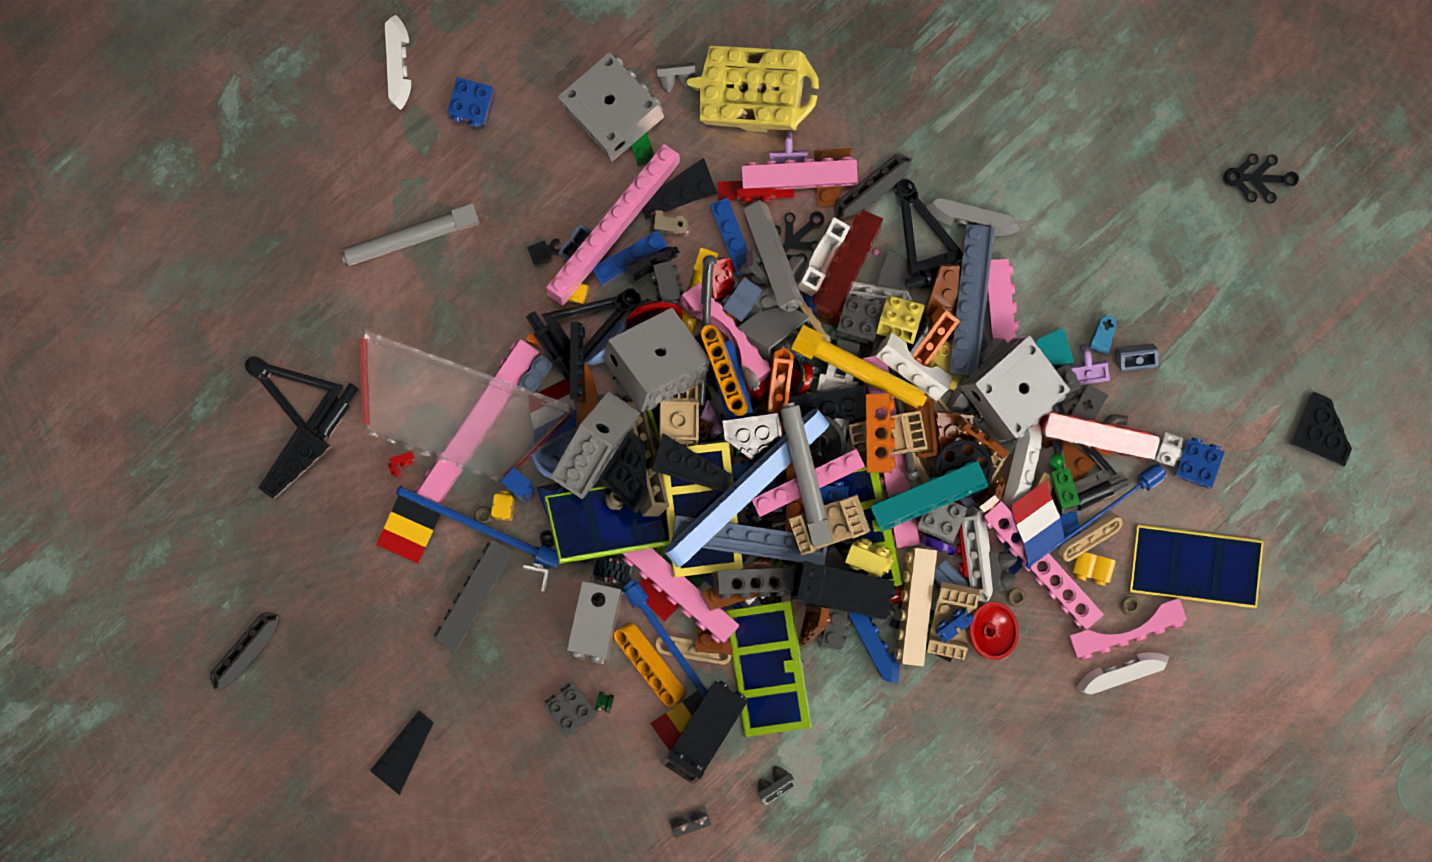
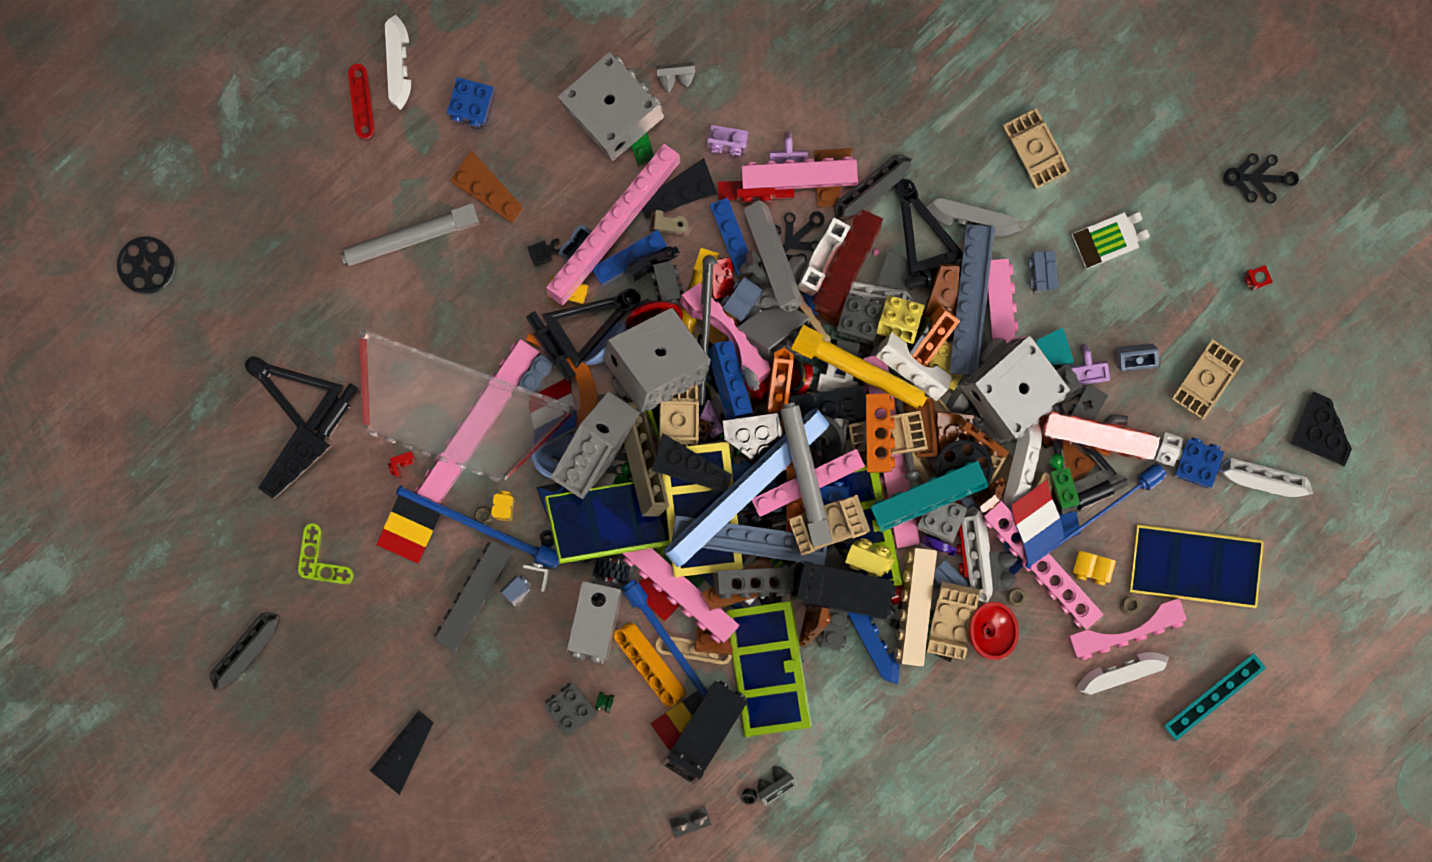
blue brick [501,467,535,503] -> none
black wing [570,322,586,402] -> none
black plate [599,431,648,513] -> none
dark tan plate [605,492,623,510] -> none
light yellow piece [687,46,819,133] -> none
light orange beam [701,325,748,416] -> none
blue hinge [935,607,974,642] -> none
tan plate [1059,514,1122,562] -> none
dark azure piece [1089,316,1117,354] -> none
none -> black wedge [117,236,175,294]
none -> lime beam [298,523,354,584]
none -> red plate [348,64,375,139]
none -> dark orange wing [450,150,524,224]
none -> sand blue brick [500,575,531,606]
none -> lavender bracket [707,125,748,156]
none -> black hinge [741,788,757,805]
none -> tan plate [1003,108,1070,189]
none -> sand blue brick [1028,251,1059,293]
none -> tile [1071,212,1150,270]
none -> teal brick [1161,653,1266,741]
none -> tan plate [1172,339,1244,420]
none -> white brick [1219,458,1313,497]
none -> red bracket [1244,265,1273,291]

